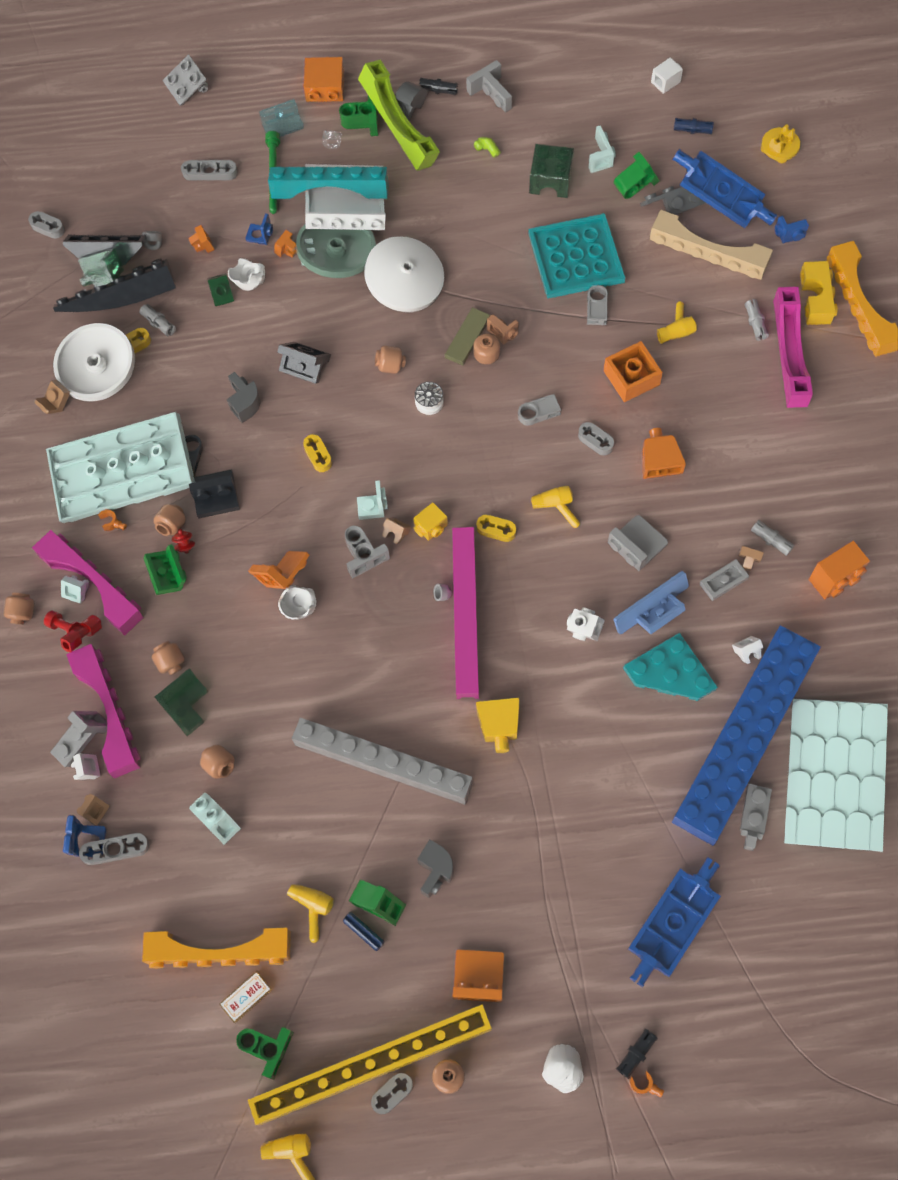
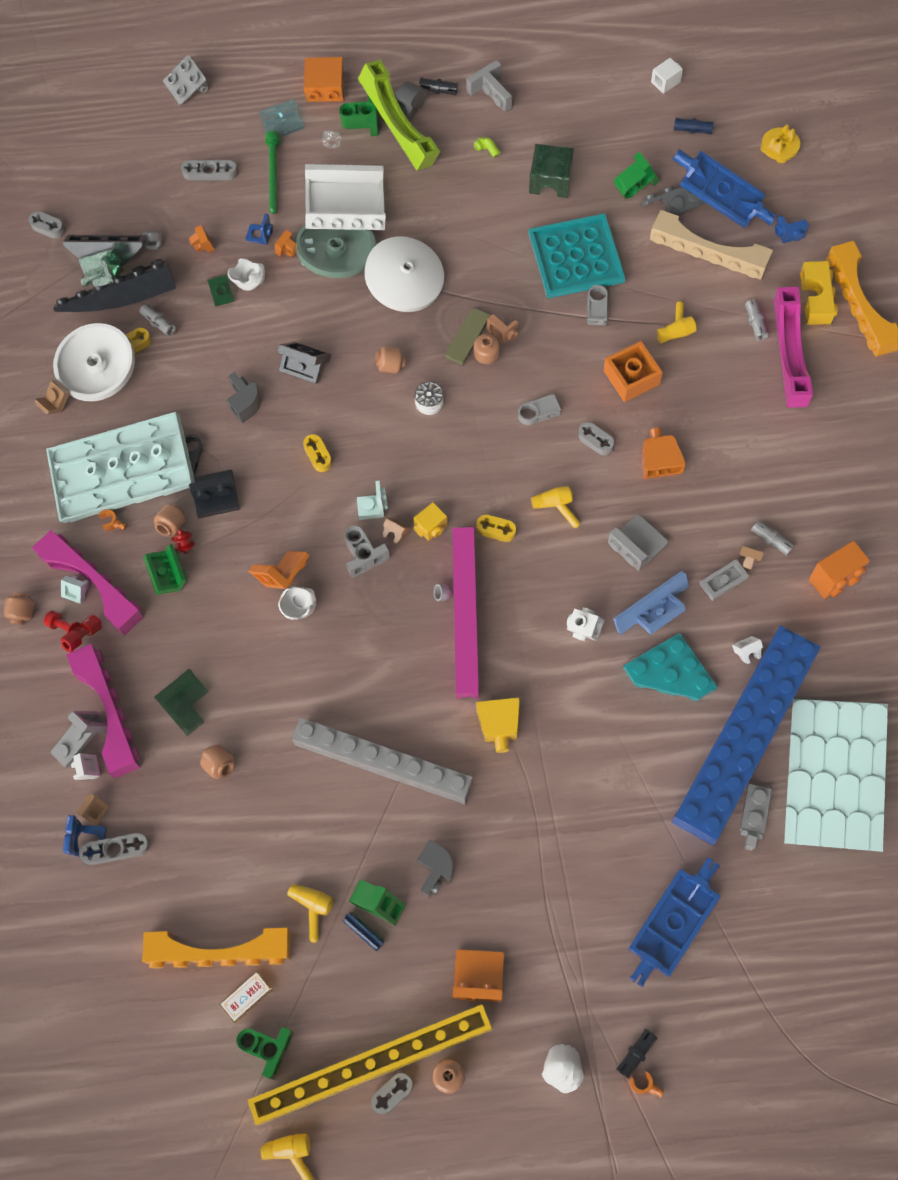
nougat head [151,641,185,675] -> none
light aqua bracket [189,793,241,844] -> none
teal arch [268,166,389,199] -> none
light aqua bracket [589,125,616,173] -> none

